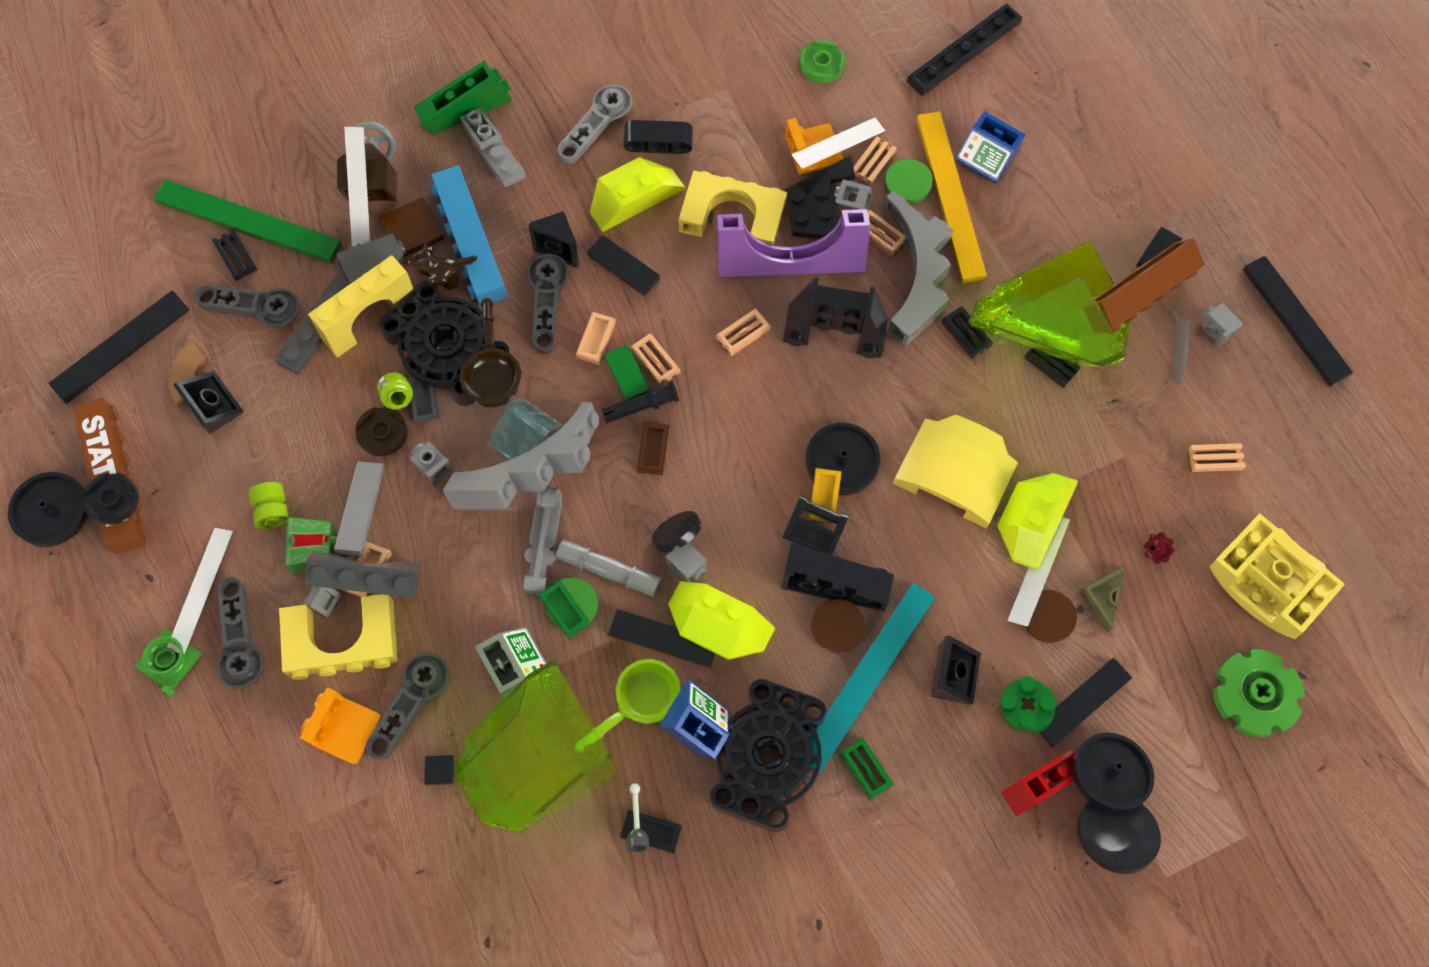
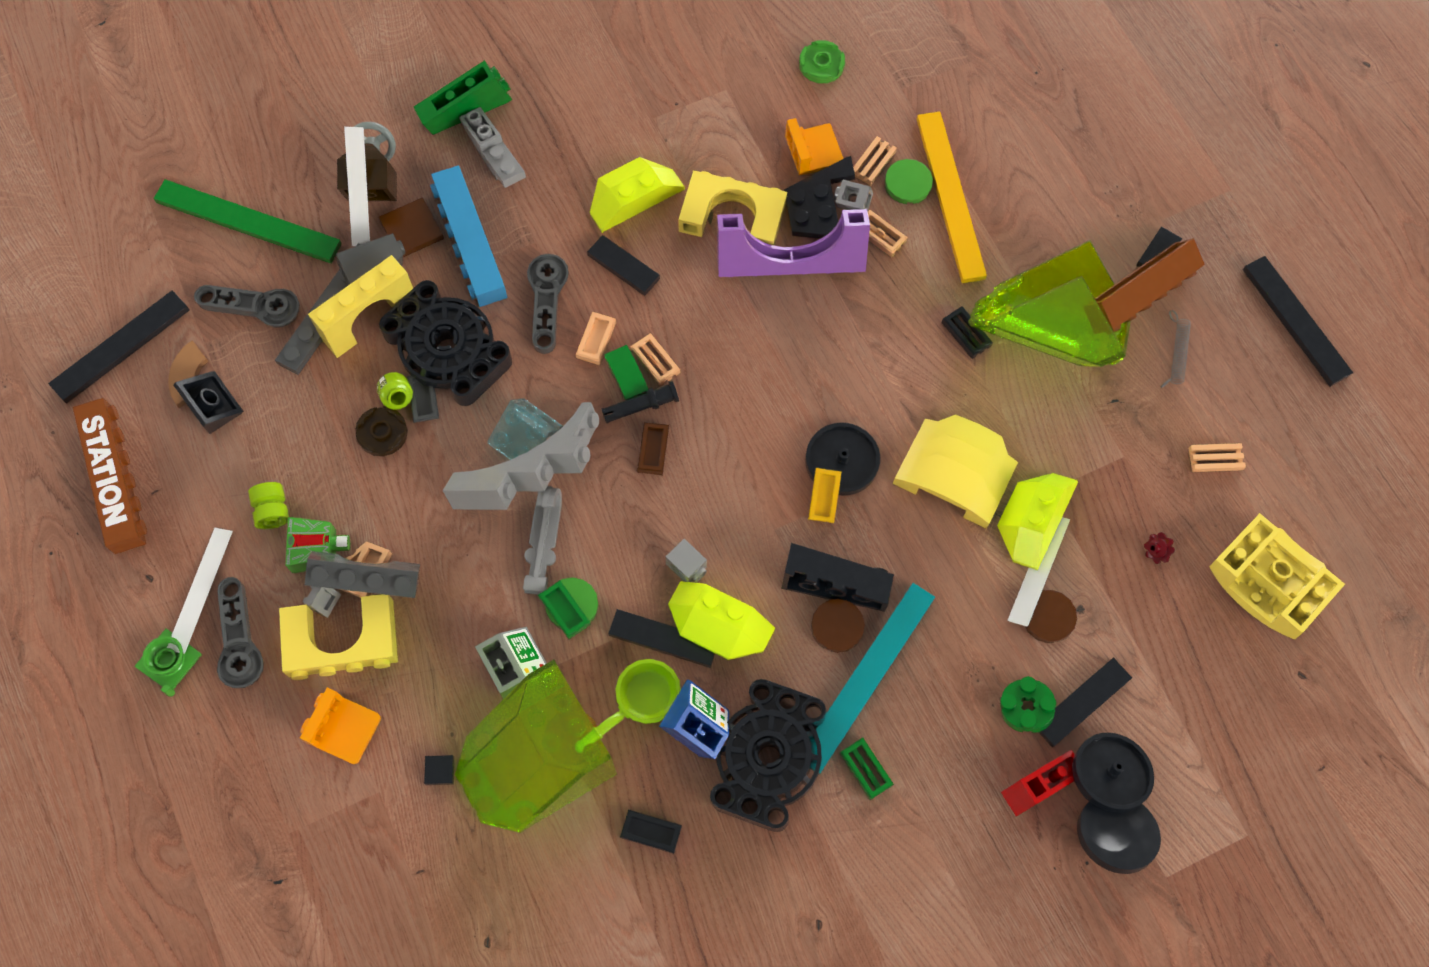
black piece [8,472,88,547] -> none
black tile [83,473,139,525] -> none
black tile [212,229,258,281] -> none
light grey tile [334,461,384,556] -> none
dark grey beam [366,653,449,760] -> none
dark brown animal [406,244,478,290] -> none
light grey brick [410,441,453,486] -> none
dark brown piece [459,298,522,408] -> none
black slope [528,211,579,268] -> none
light grey piece [556,539,661,597] -> none
light grey beam [558,84,632,164] -> none
black beam [624,120,693,154] -> none
hinge [626,783,650,852] -> none
black tile [652,511,702,552] -> none
light nougat tile [716,308,771,356] -> none
black plate [782,495,849,555] -> none
black wedge [783,278,888,358] -> none
white sticker [792,118,885,169] -> none
light grey arch [884,191,953,347] -> none
black tile [907,3,1023,96] -> none
black slope [931,636,981,705] -> none
slope [955,111,1026,184] -> none
black tile [1024,338,1081,388] -> none
olive tile [1080,565,1125,632] -> none
light grey brick [1200,303,1243,348] -> none
bright green piece [1213,649,1304,738] -> none

